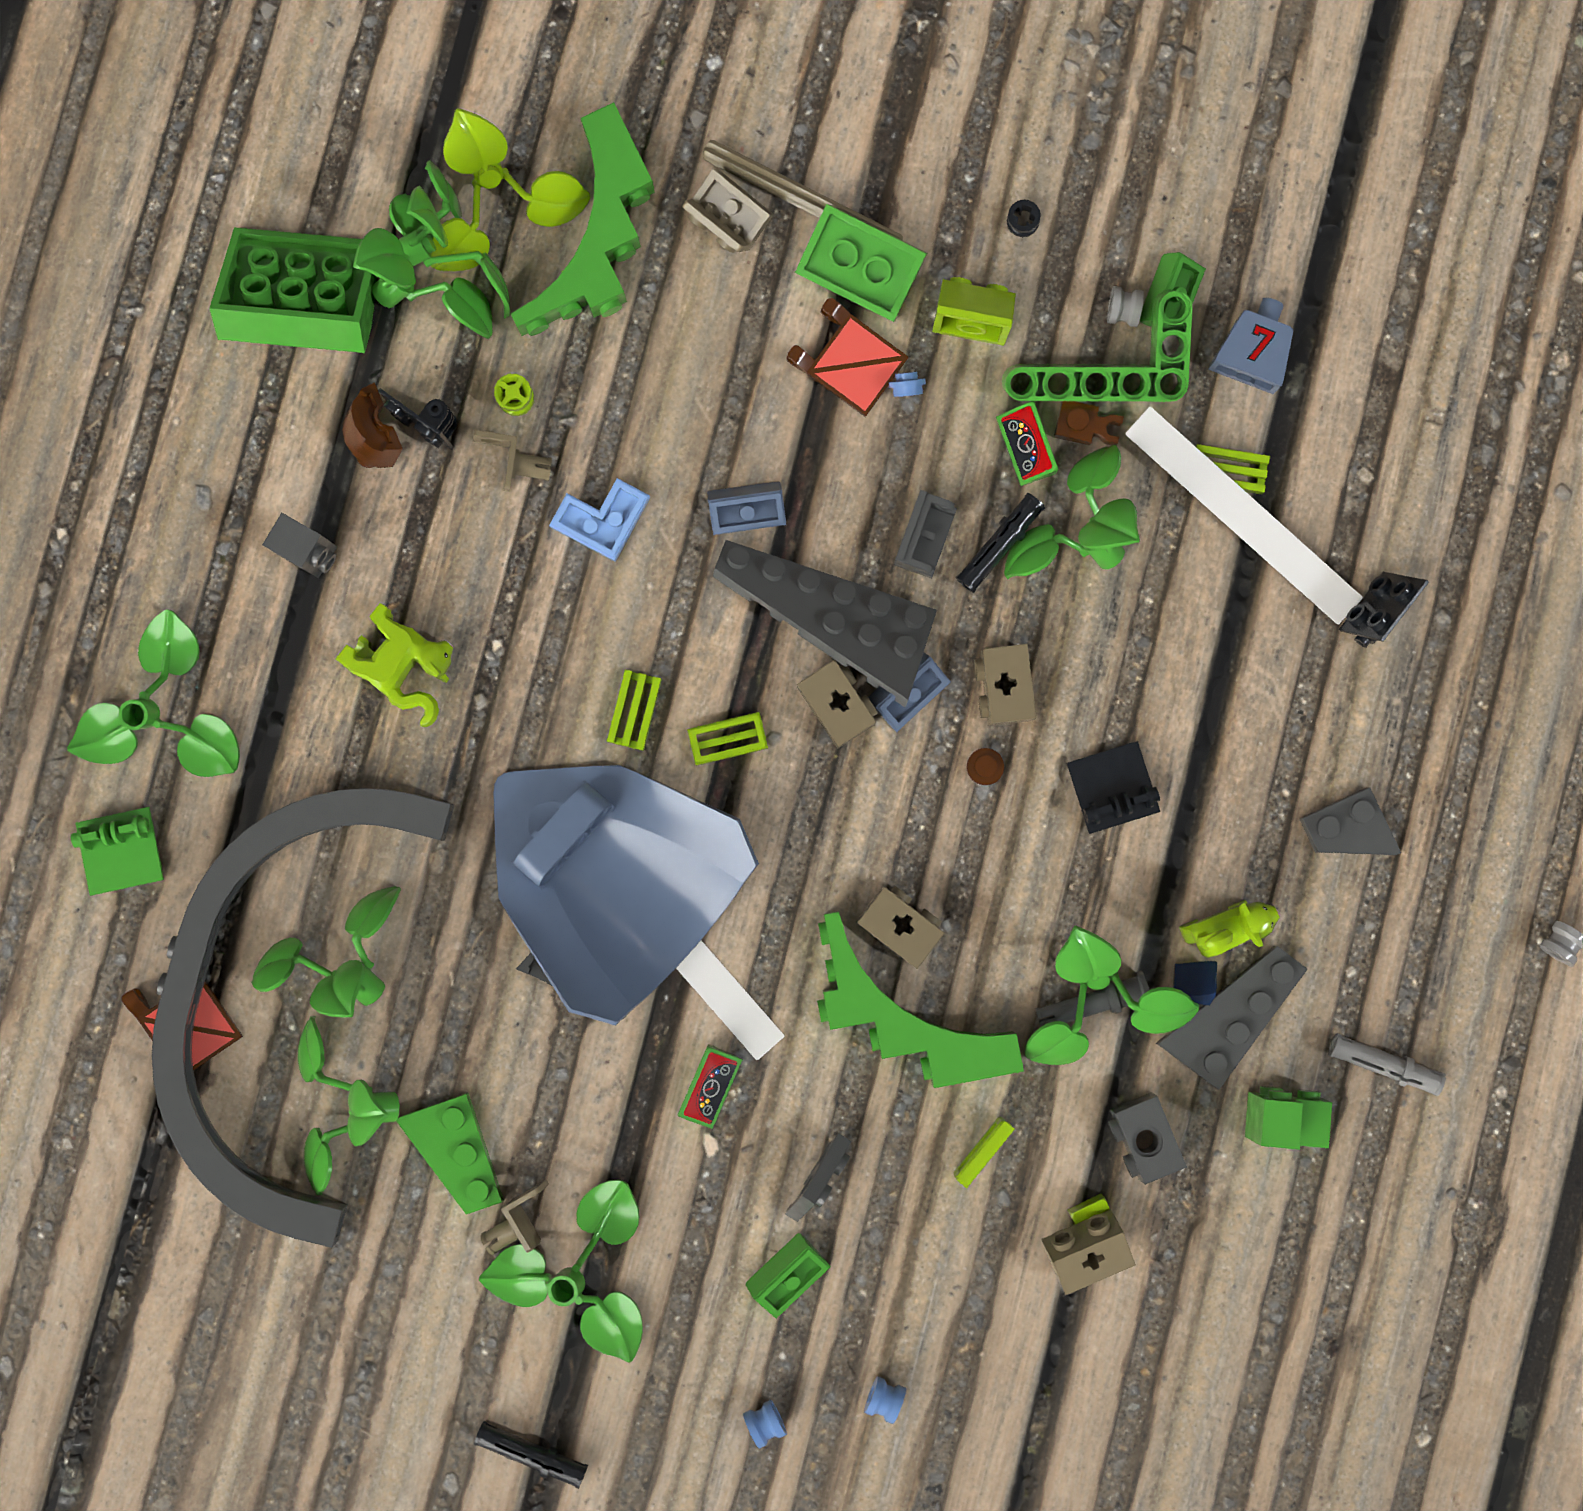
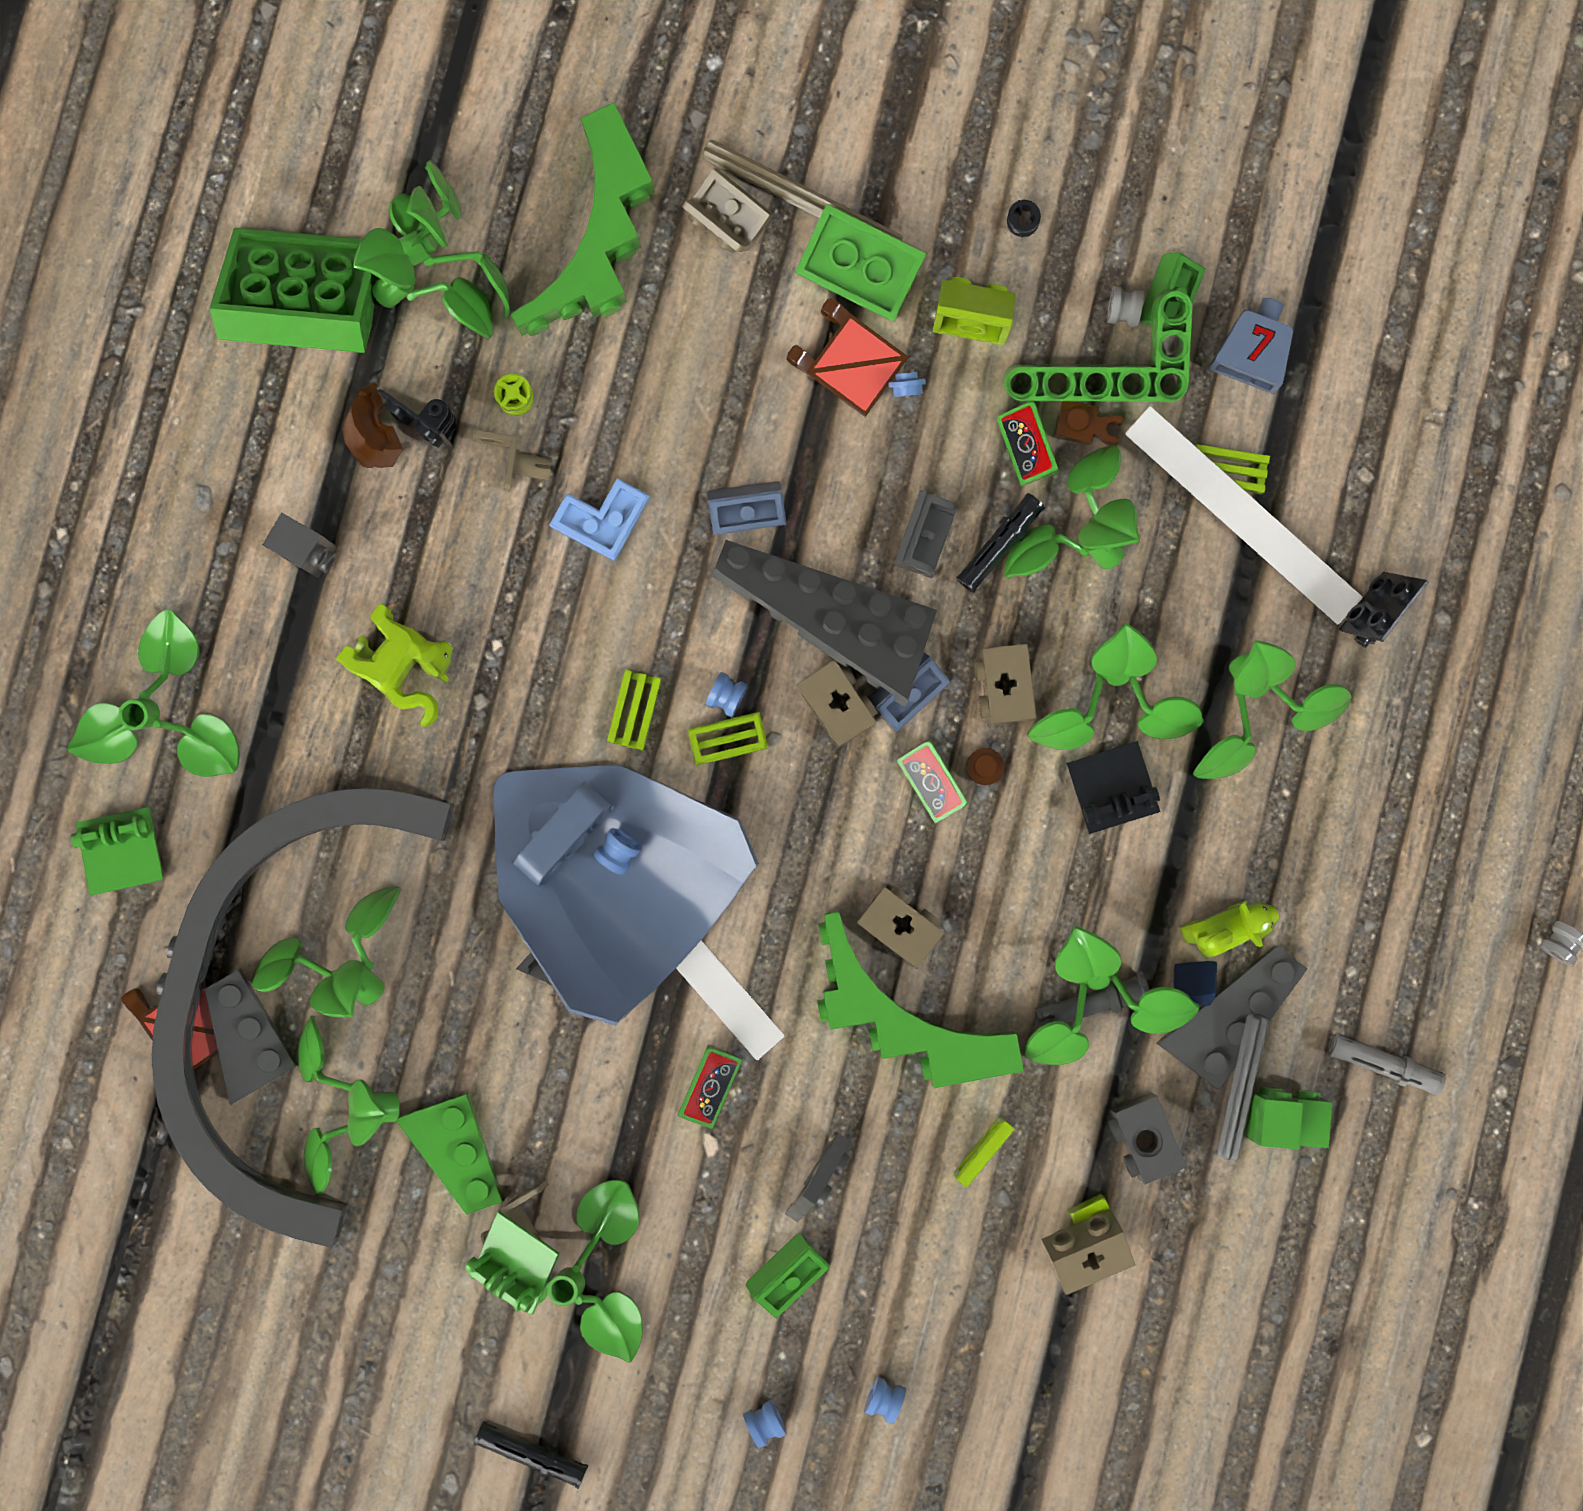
lime plant [431,108,590,271] -> none
dark grey wing [1299,787,1401,855] -> none
none -> dark grey wing [205,968,298,1105]
none -> bright green hinge [465,1211,560,1315]
none -> medium blue wheel [594,828,642,875]
none -> medium blue wheel [705,672,748,718]
none -> slope [897,740,968,824]
none -> bright green plant [1027,622,1204,750]
none -> bright green plant [1193,640,1352,779]
none -> dark grey axle [1217,1013,1269,1160]

